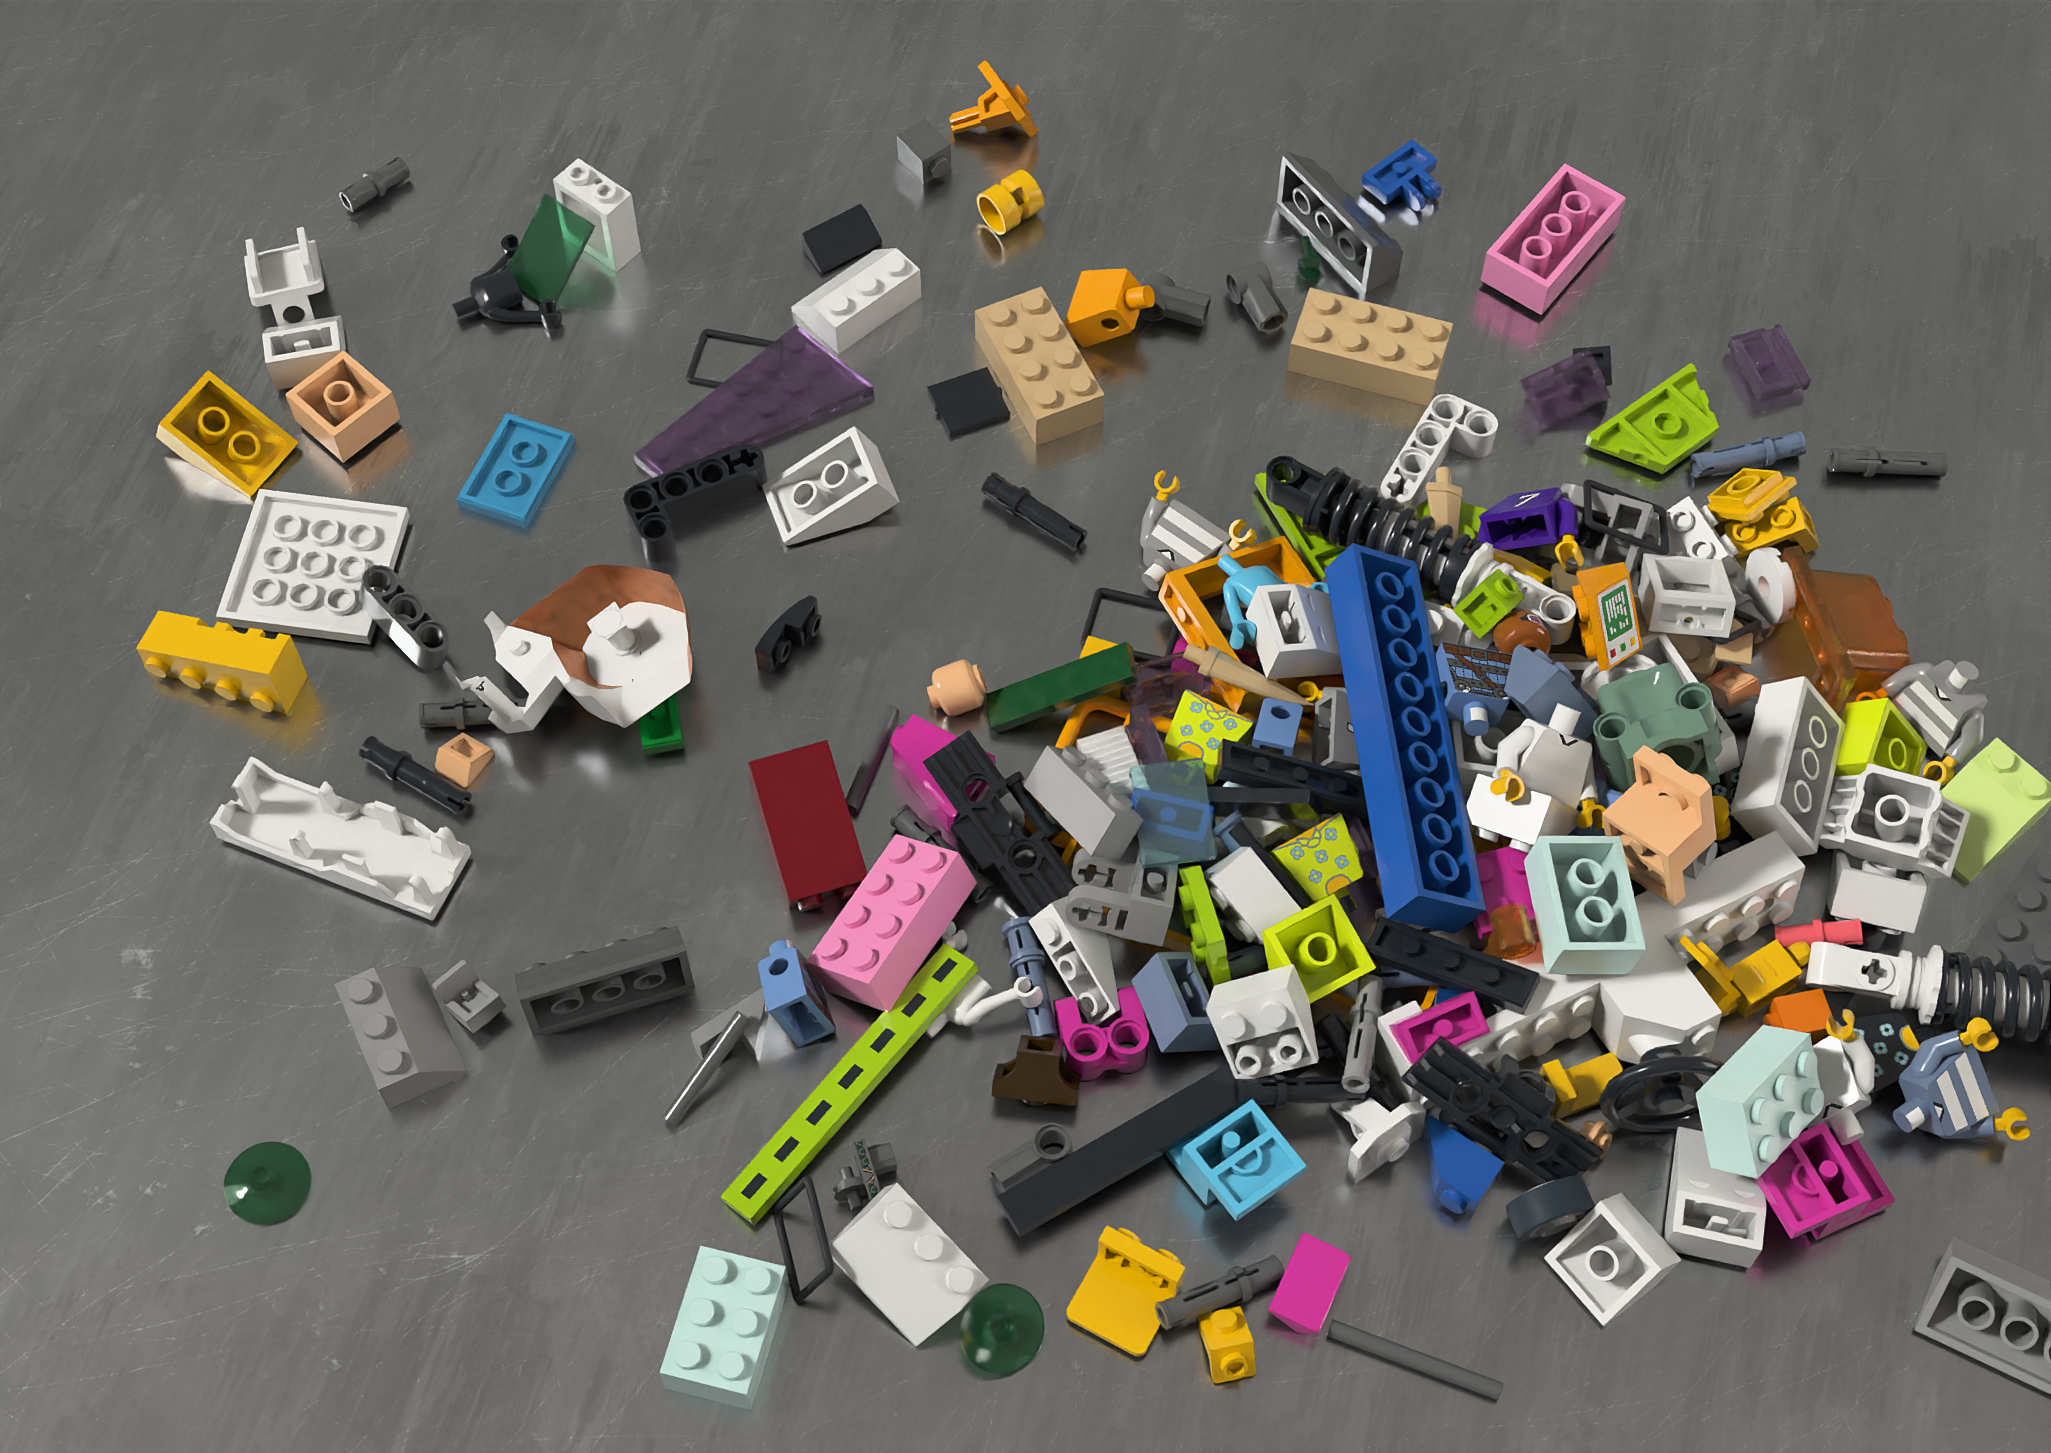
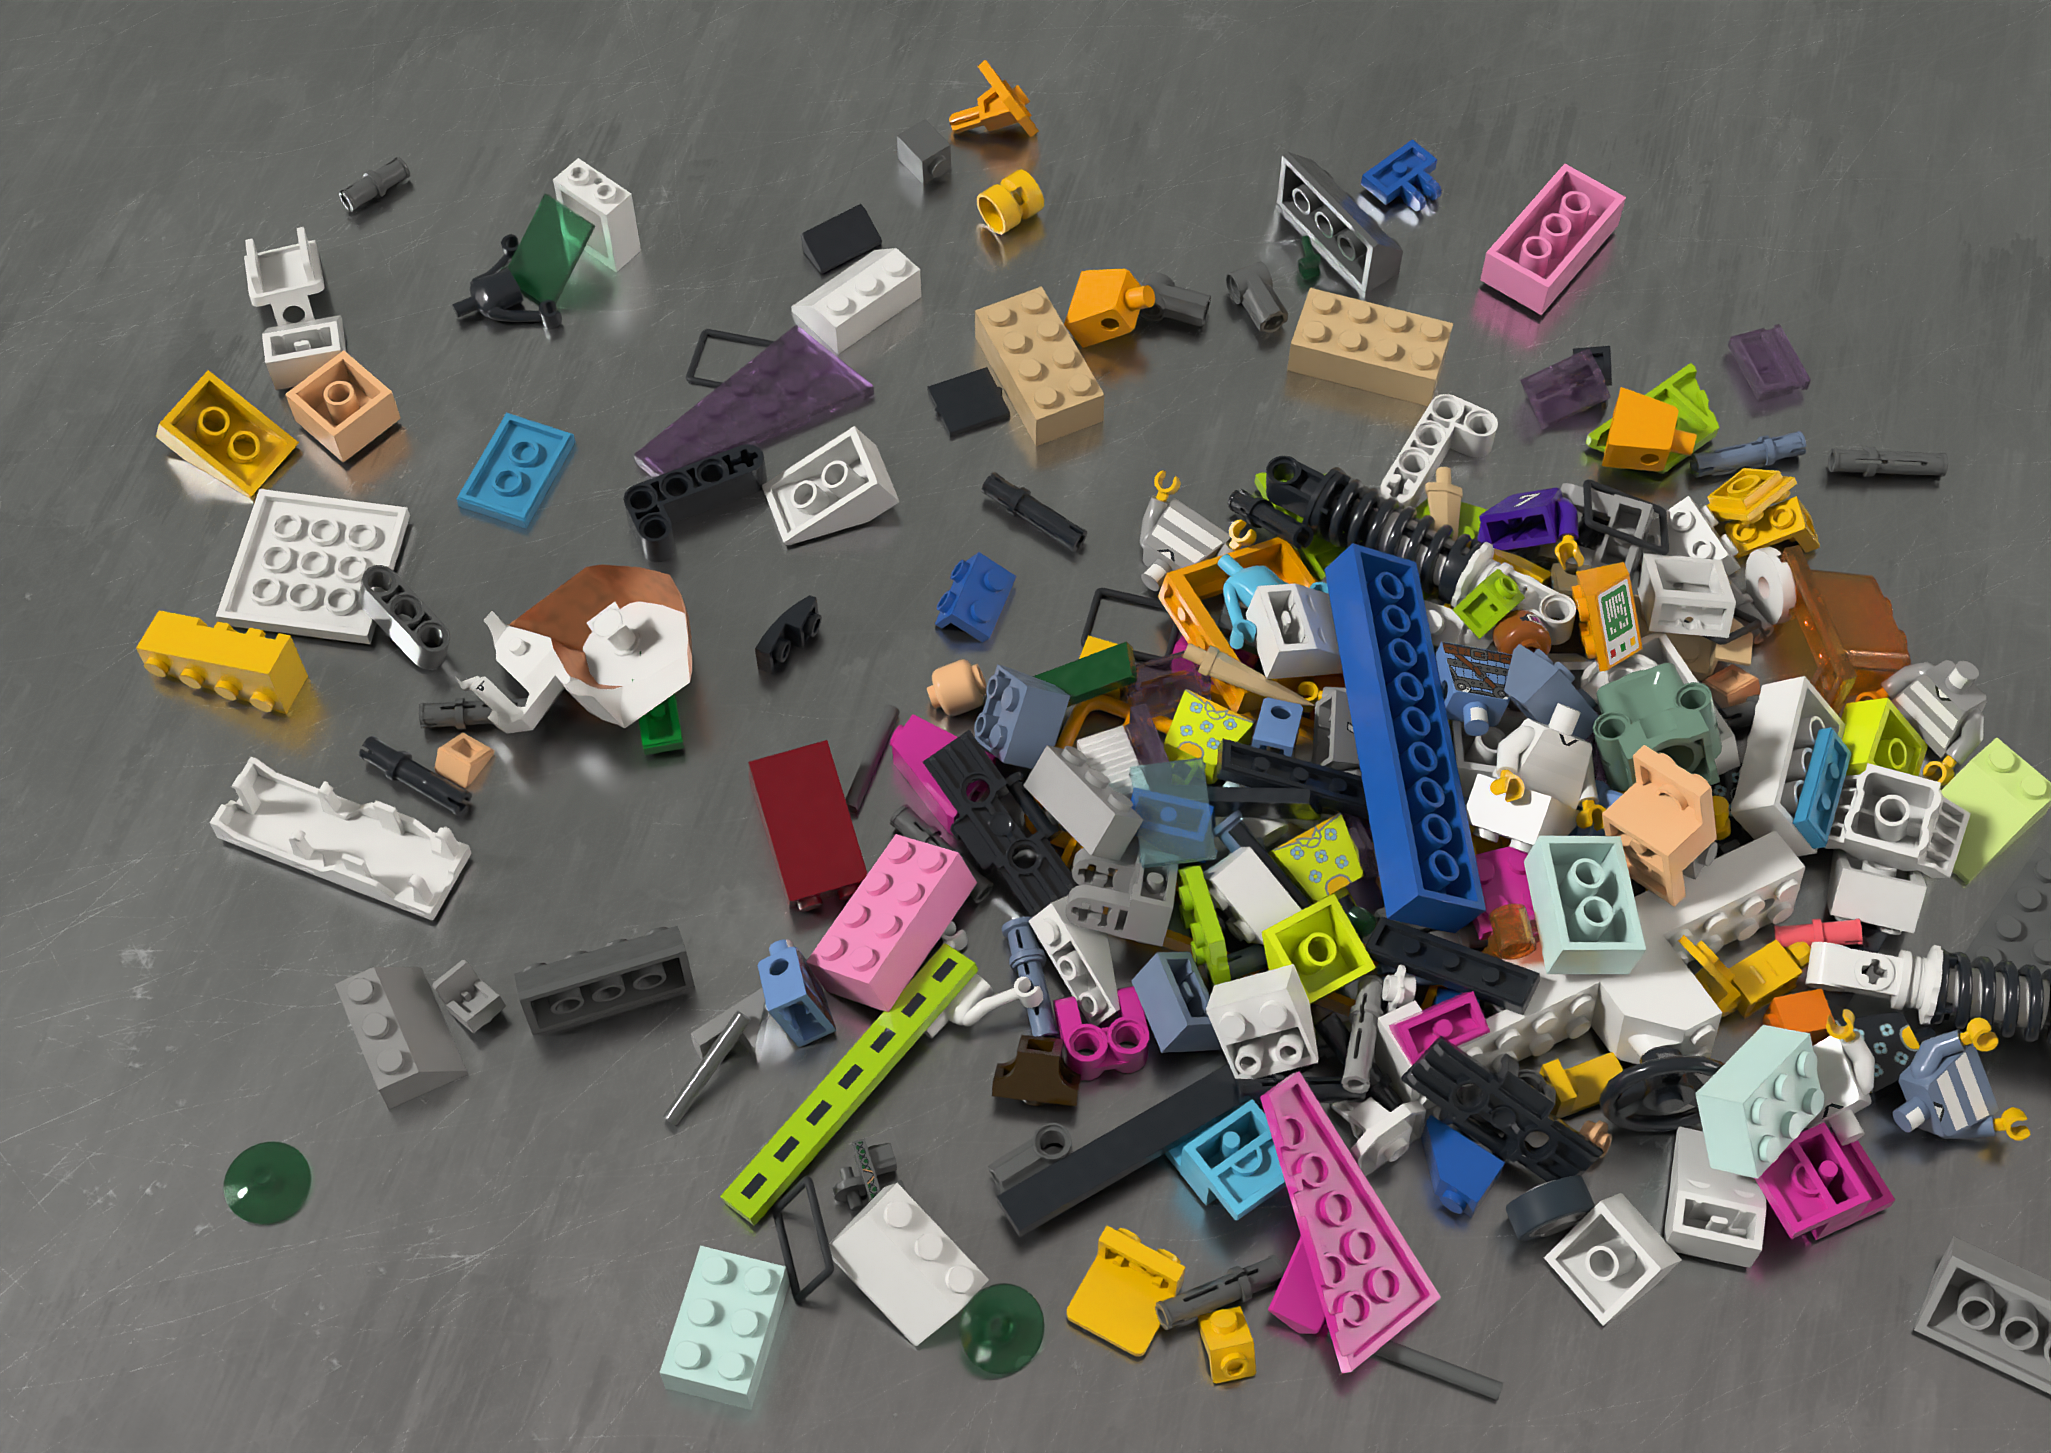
none -> blue bracket [935,552,1016,643]
none -> sand blue slope [974,664,1070,769]
none -> black pin [1228,489,1314,549]
none -> dark pink wing [1260,1071,1441,1374]
none -> clear green hand [1347,906,1377,942]
none -> white plate [1382,965,1416,1013]
none -> light orange torso [1602,387,1697,472]
none -> dark azure tile [1793,727,1852,849]

